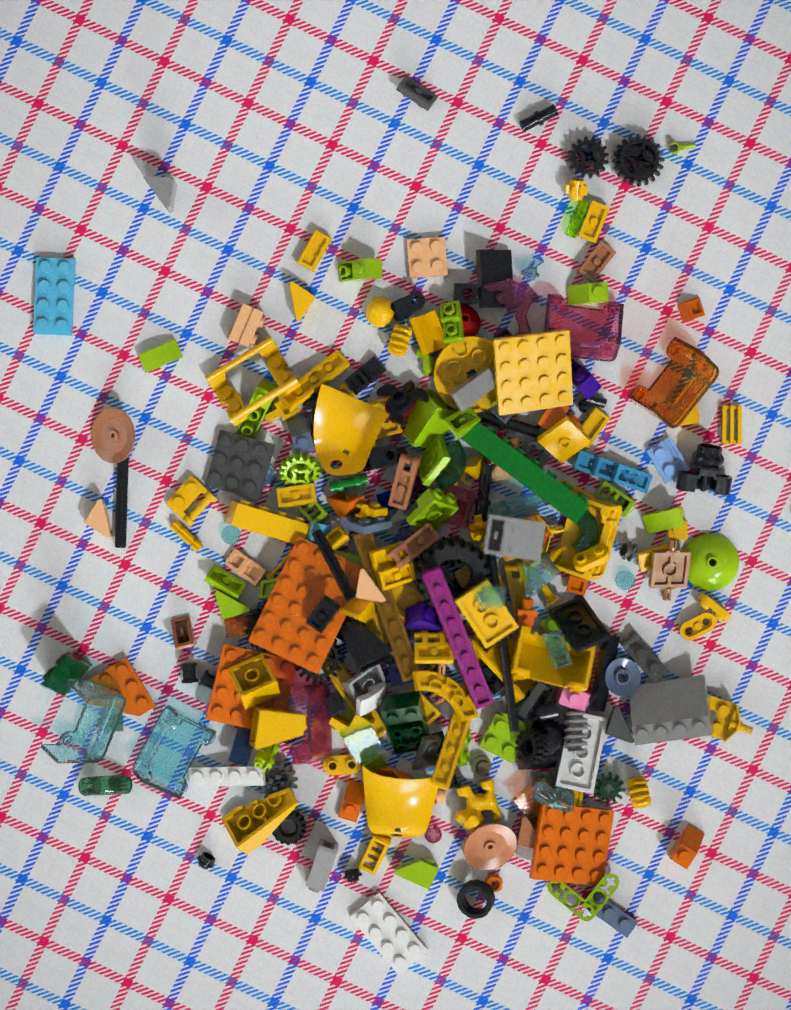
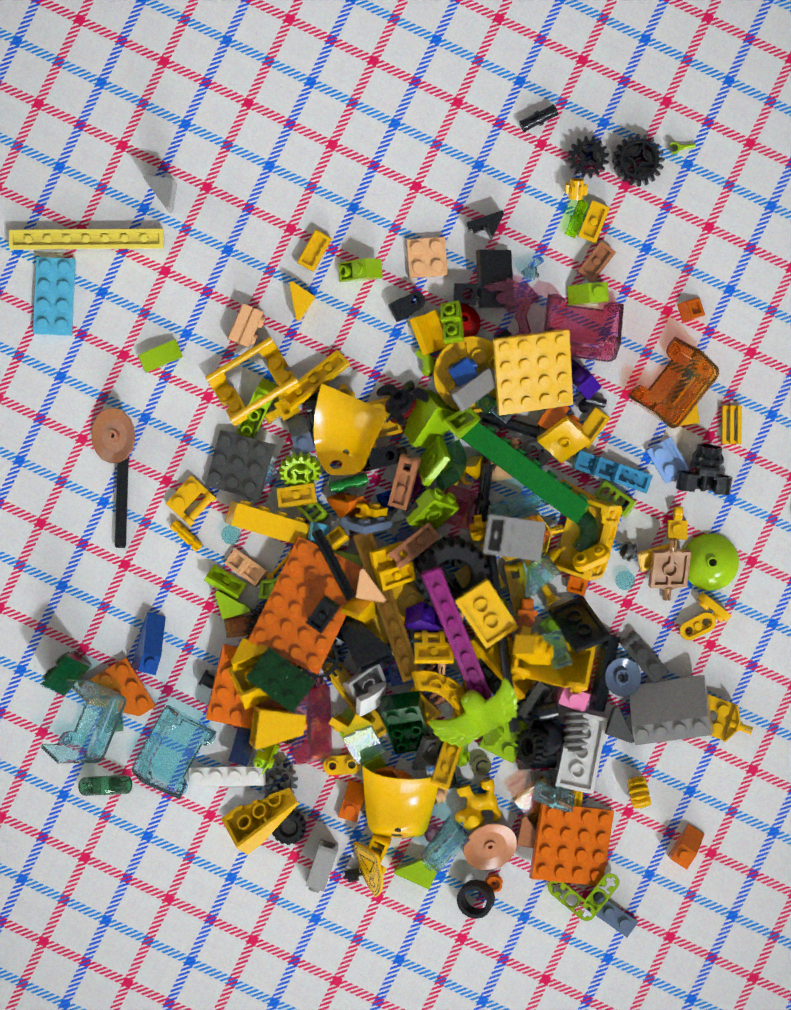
light nougat slope [84,499,113,537] -> none
nougat slope [171,615,197,650] -> none
black bush [180,662,199,683] -> none
black plate [197,852,216,869] -> none
black slope [325,690,346,716] -> none
black slope [344,355,388,395] -> none
white plate [350,892,428,975] -> none
yellow hair [365,296,394,327] -> none
yellow gear [387,323,412,357] -> none
dark grey plate [396,75,438,111] -> none
clear light blue bracket [477,585,506,609] -> none
clear green gear [593,772,625,805] -> none
lime slope [642,506,685,533] -> none
none -> light yellow plate [9,229,164,250]
none -> blue slope [131,612,166,676]
none -> yellow slope [231,638,268,672]
none -> dark green plate [245,647,316,713]
none -> yellow shield [353,841,386,897]
none -> clear light blue slope [421,816,470,873]
none -> lime animal [429,678,517,748]
none -> blue brick [447,356,478,387]
none -> black slope [466,210,504,240]
none -> clear green plate [475,392,497,414]
none -> yellow brick [513,635,554,665]

